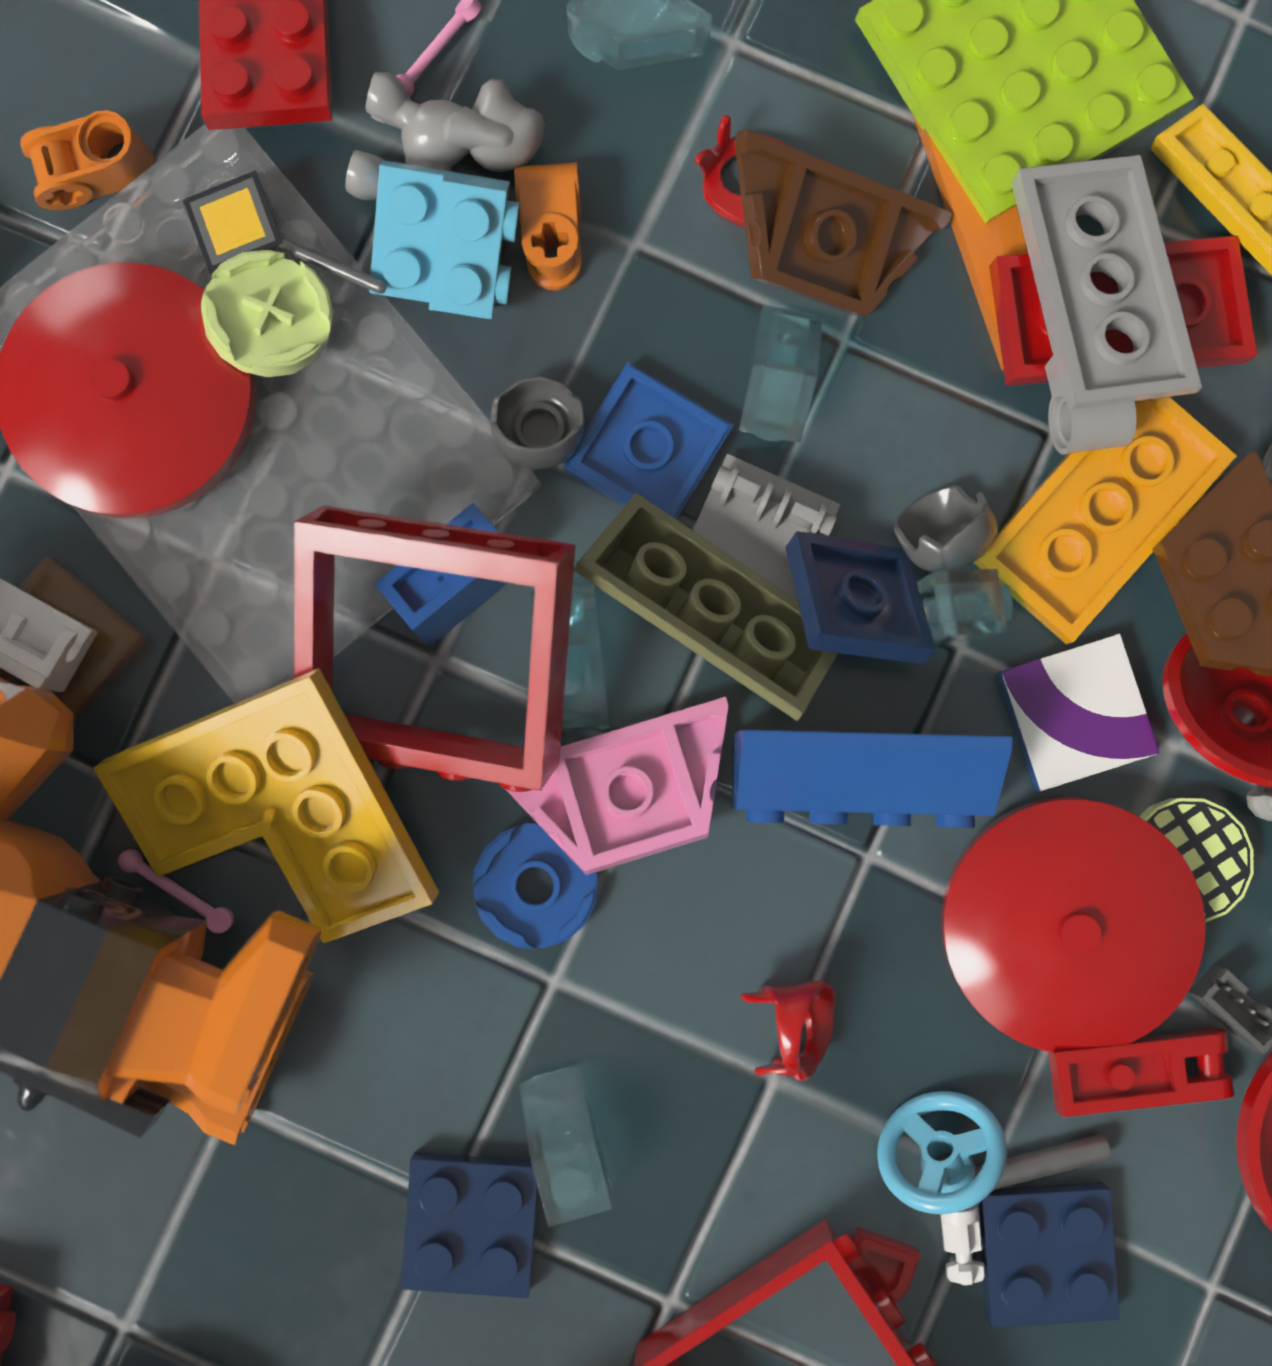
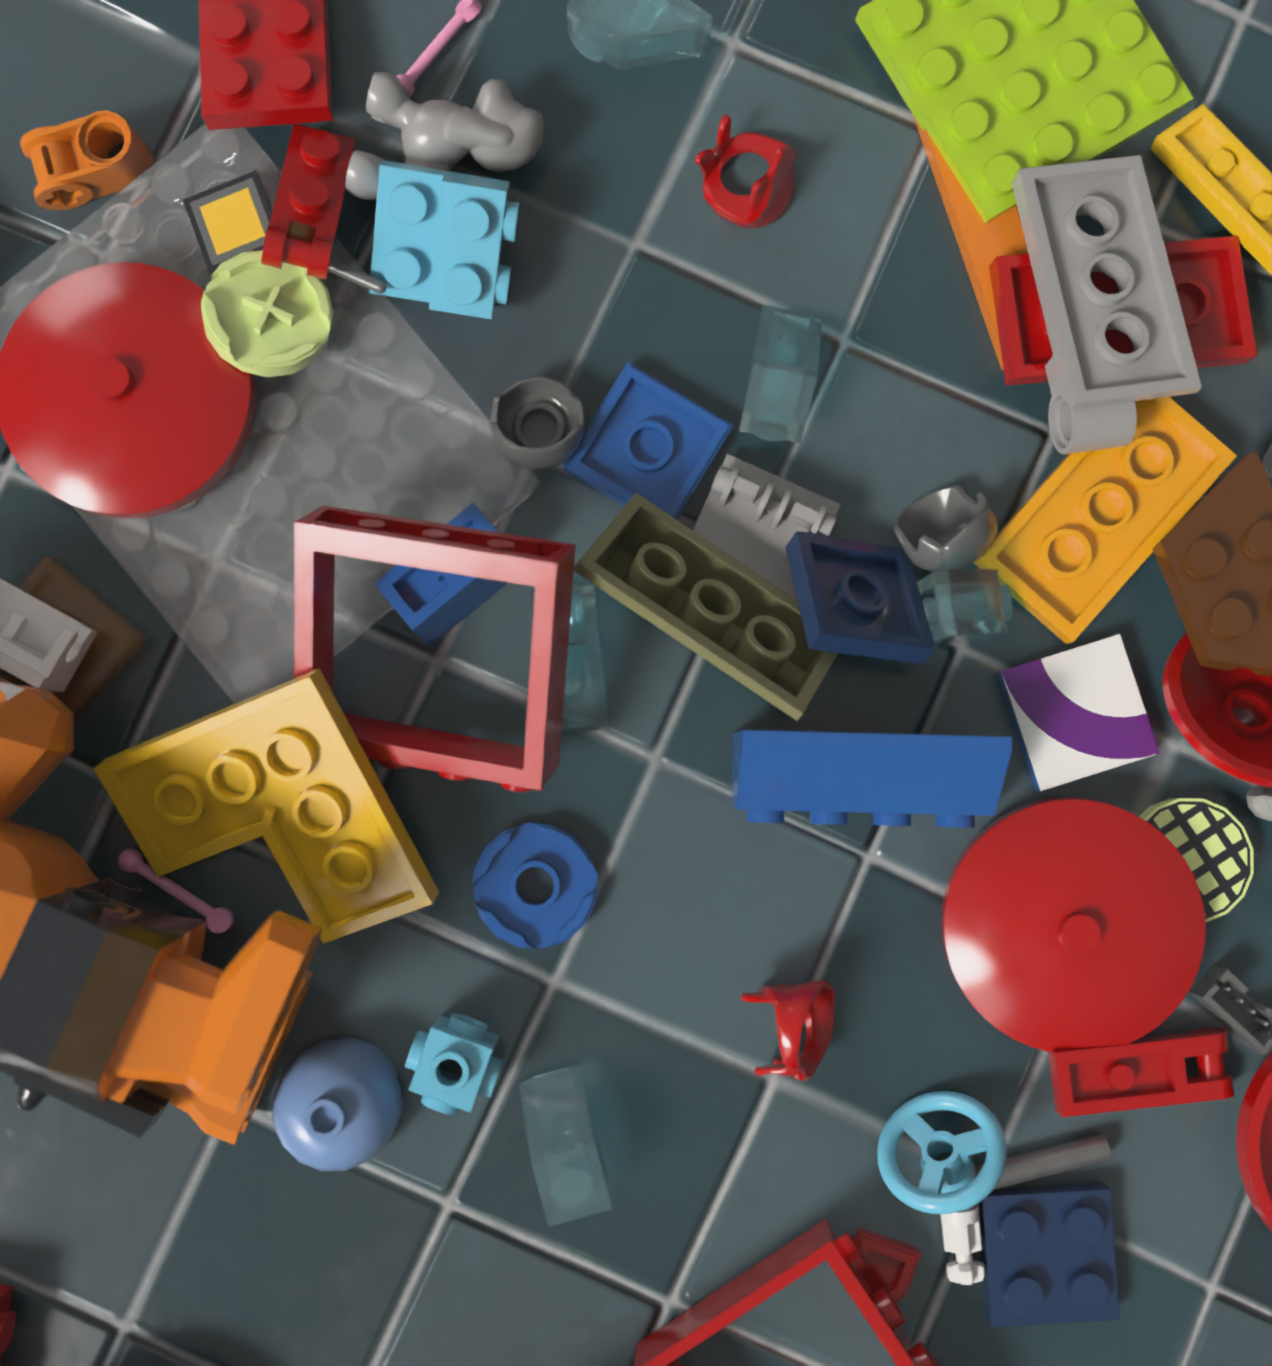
dark blue plate [400,1152,540,1298] -> none
bright pink wing [504,697,729,875] -> none
orange piece [515,162,582,291] -> none
reddish brown wing [735,129,952,317] -> none
none -> red plate [261,124,356,280]
none -> medium blue cylinder [272,1037,404,1171]
none -> medium azure brick [405,1013,504,1115]

